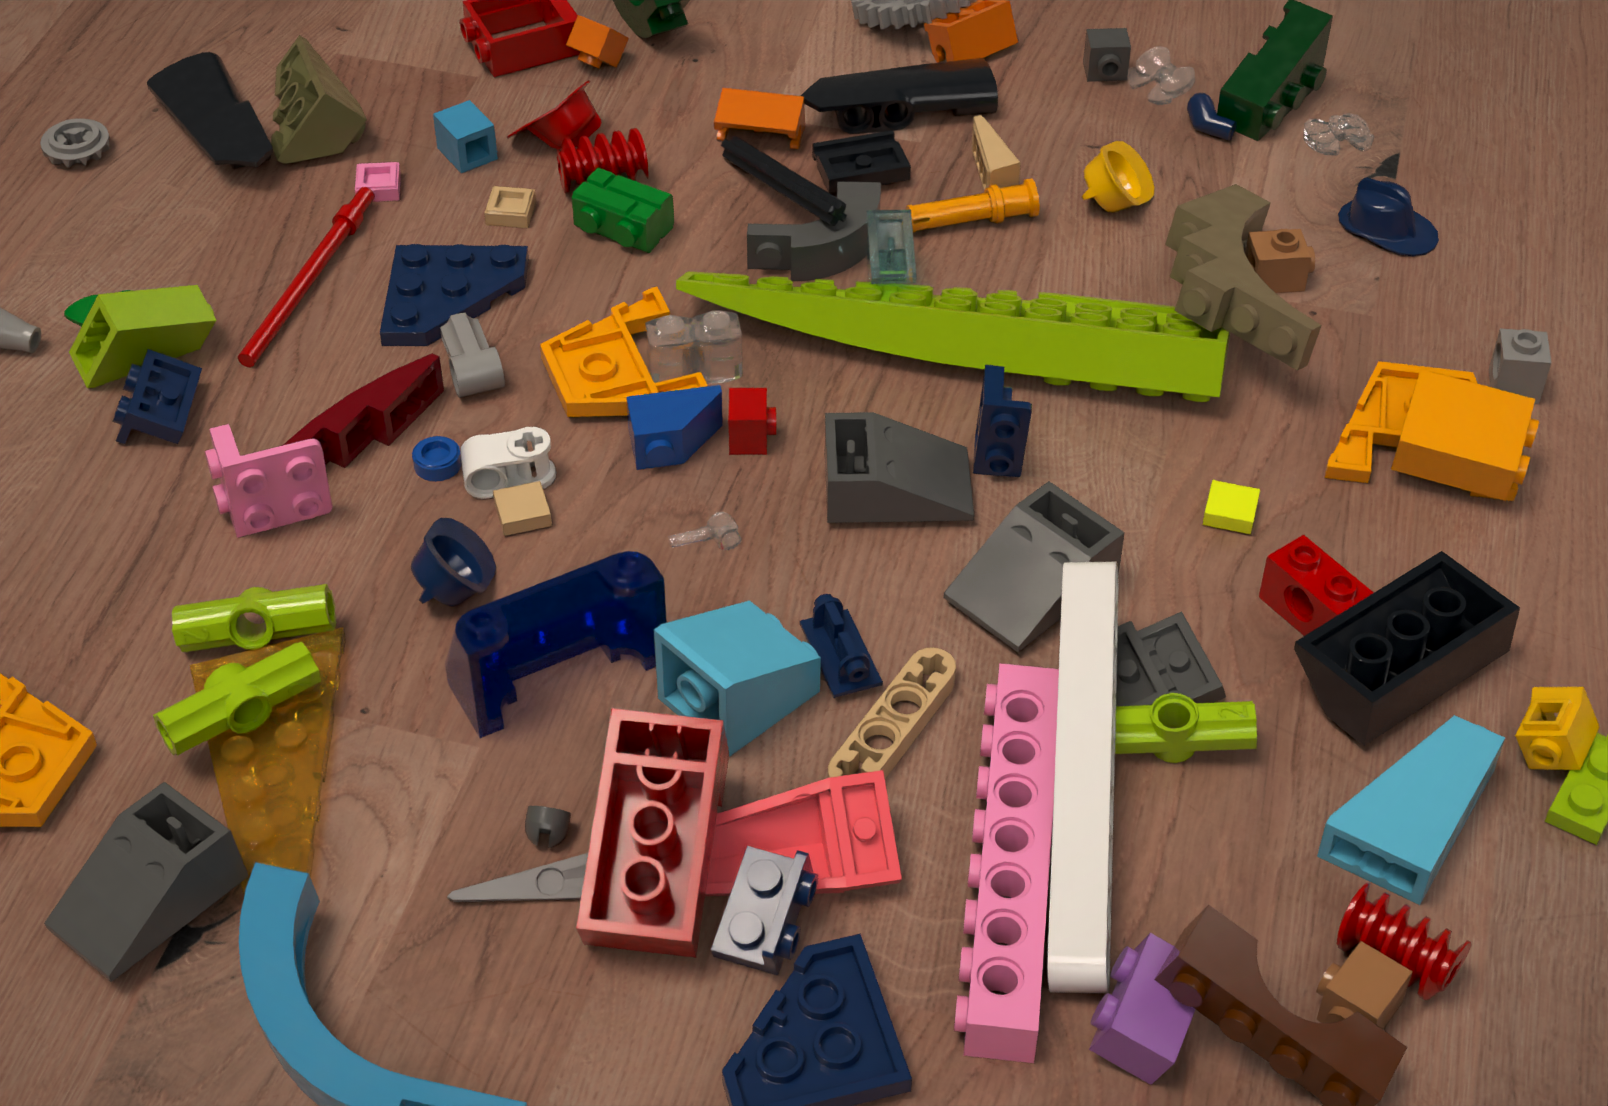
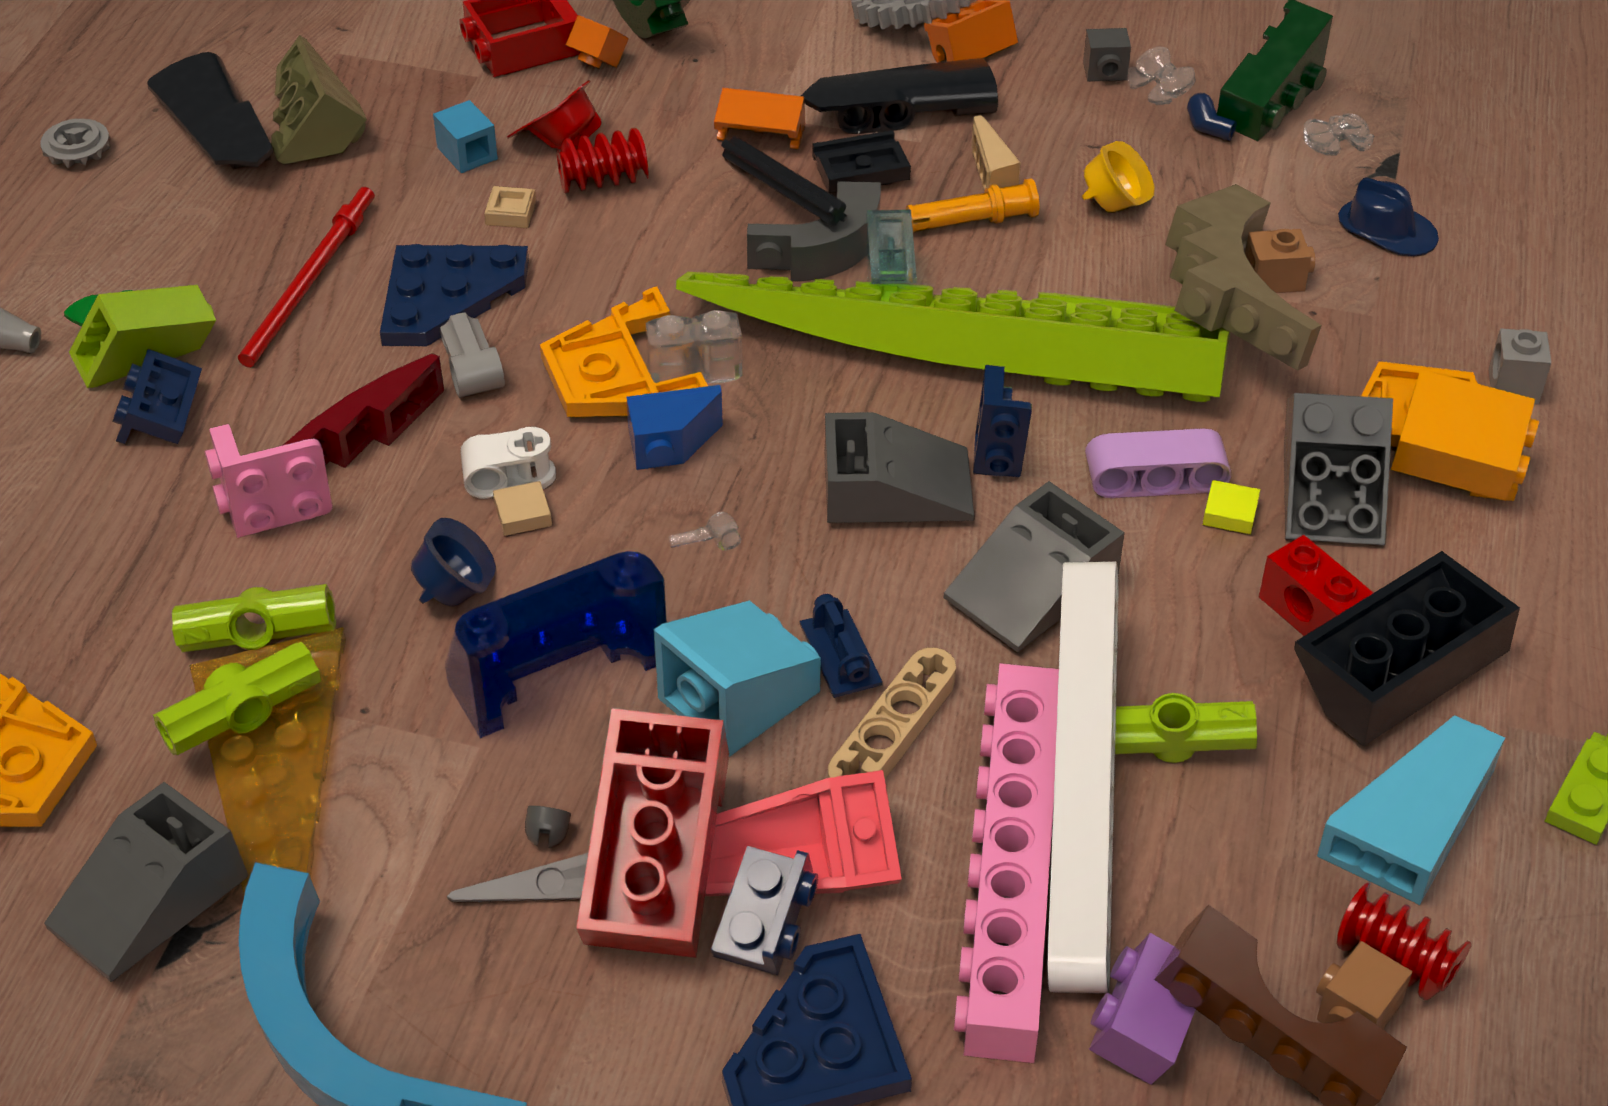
bright pink tile [355,162,401,202] -> none
blue tile [412,436,462,482] -> none
green brick [572,168,674,253] -> none
red plate [728,388,776,455] -> none
dark grey slope [1116,611,1226,706] -> none
yellow window [1515,687,1600,770] -> none
none -> lavender beam [1085,429,1231,498]
none -> dark grey slope [1284,393,1393,545]

